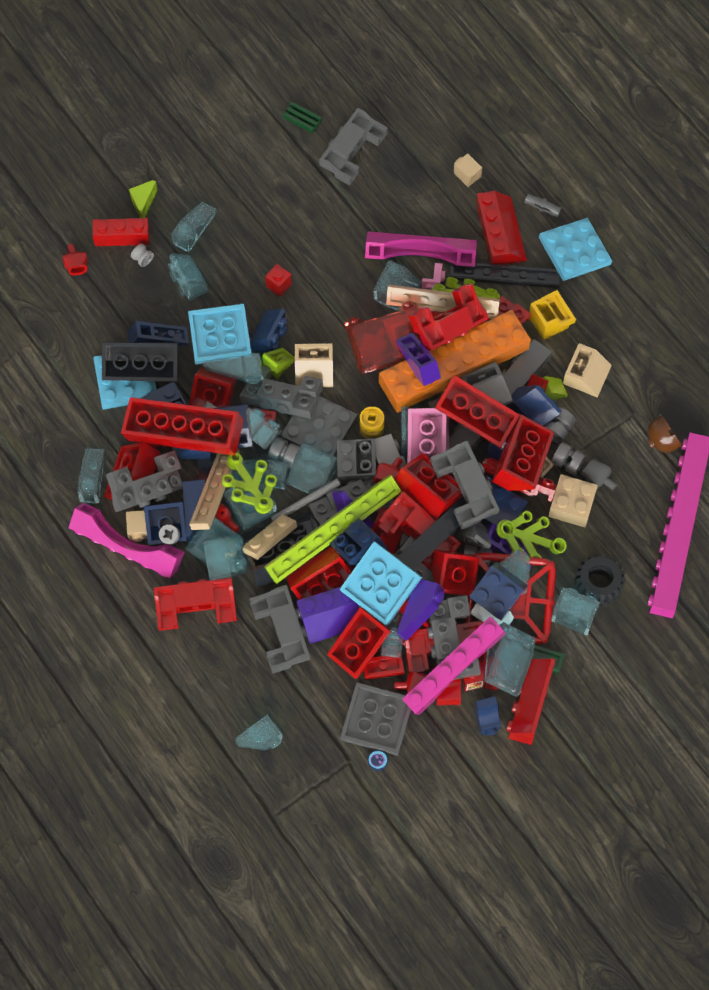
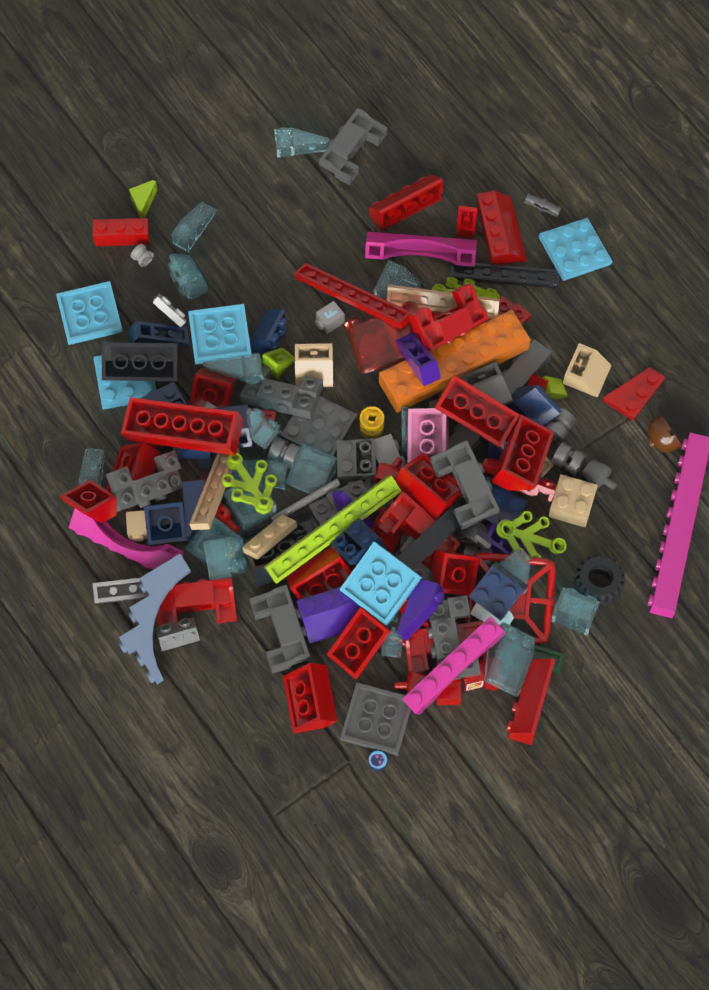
red piece [62,244,87,275] -> none
light grey wheel [159,525,180,544] -> none
clear light blue slope [235,715,283,750] -> none
red brick [265,264,292,297] -> none
dark green tile [283,102,322,134] -> none
red plate [363,653,404,680] -> none
bright pink bracket [421,263,445,290] -> none
tan brick [454,154,482,187] -> none
dark blue arch [474,696,501,736] -> none
yellow plate [529,290,576,340] -> none
none -> medium azure plate [56,281,123,345]
none -> red slope [60,480,116,523]
none -> light grey brick [93,578,149,604]
none -> sand blue arch [118,554,191,685]
none -> white wing [153,294,186,327]
none -> bracket [155,617,200,651]
none -> clear light blue slope [274,127,330,157]
none -> red slope [283,663,338,733]
none -> red tile [294,263,412,329]
none -> light grey brick [315,301,345,334]
none -> red slope [369,175,443,232]
none -> red slope [456,205,478,239]
none -> red wing [602,367,665,421]

